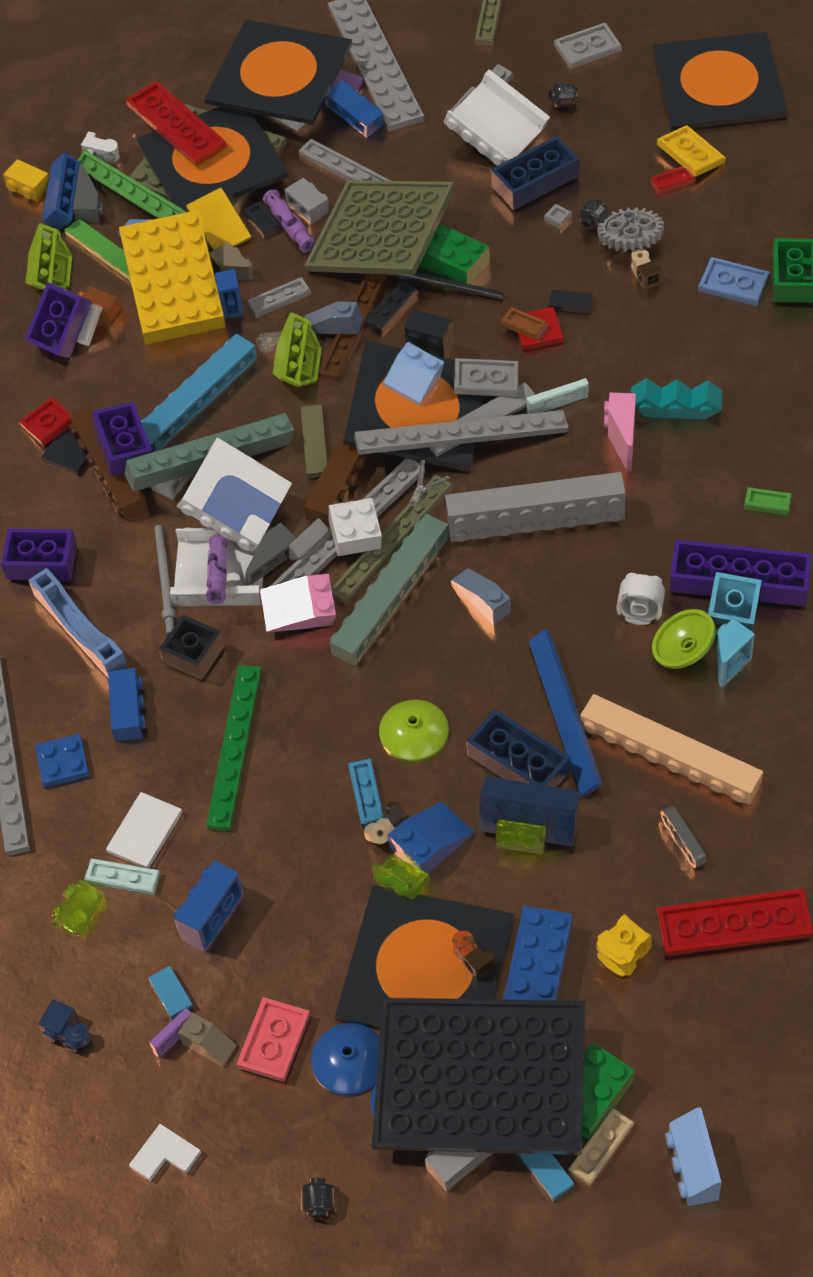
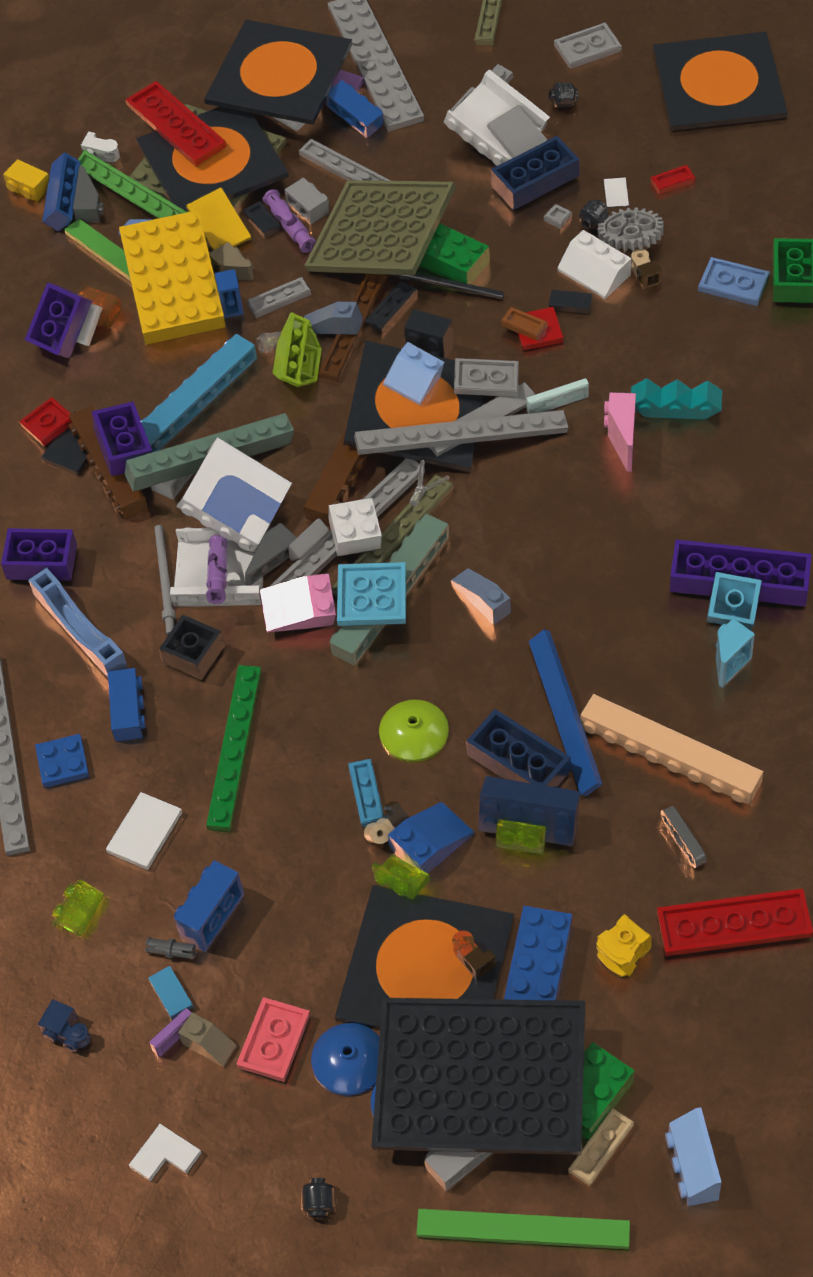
lime wedge [25,223,72,290] -> none
light aqua tile [84,858,161,895] -> none
olive tile [301,404,327,478] -> none
light grey brick [445,472,626,542] -> none
dark azure tile [517,1153,574,1201] -> none
white brick [616,573,665,625] -> none
lime dish [652,609,716,669] -> none
yellow tile [656,125,726,177] -> none
bright green tile [744,487,792,516] -> none
none -> dark grey pin [145,937,197,960]
none -> medium azure plate [337,562,406,626]
none -> bright green tile [416,1209,630,1250]
none -> light grey tile [487,105,547,158]
none -> white slope [558,230,631,299]
none -> white sticker [604,178,629,207]

